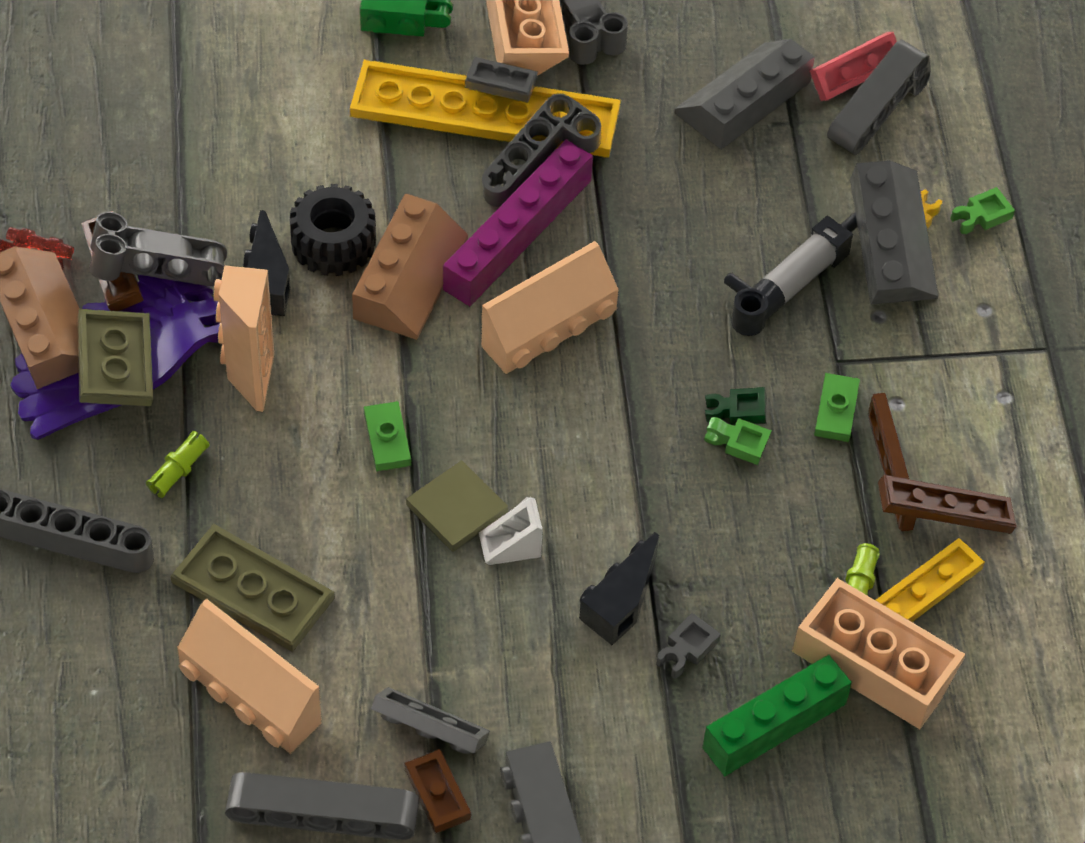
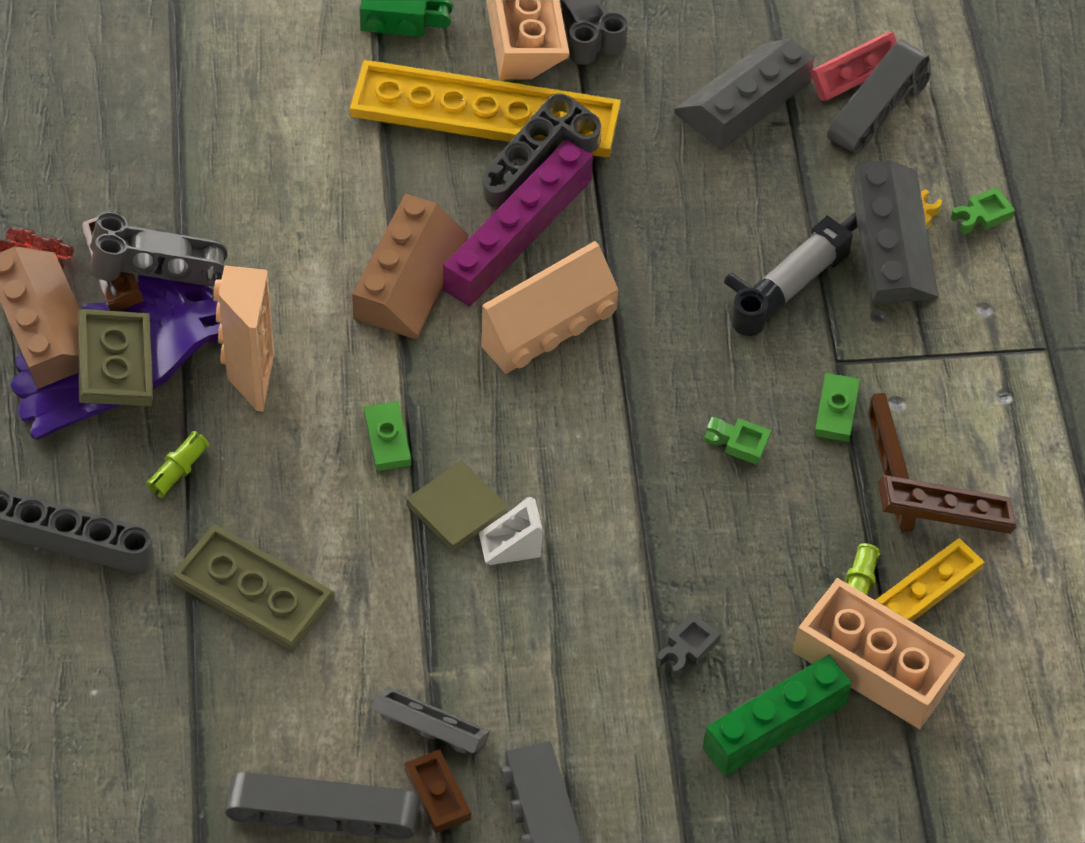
light nougat slope [177,599,322,754] -> none
black slope [243,210,291,316] -> none
black tyre [290,184,376,276] -> none
dark grey plate [465,57,538,103] -> none
black slope [579,532,659,645] -> none
dark green plate [705,387,767,425] -> none

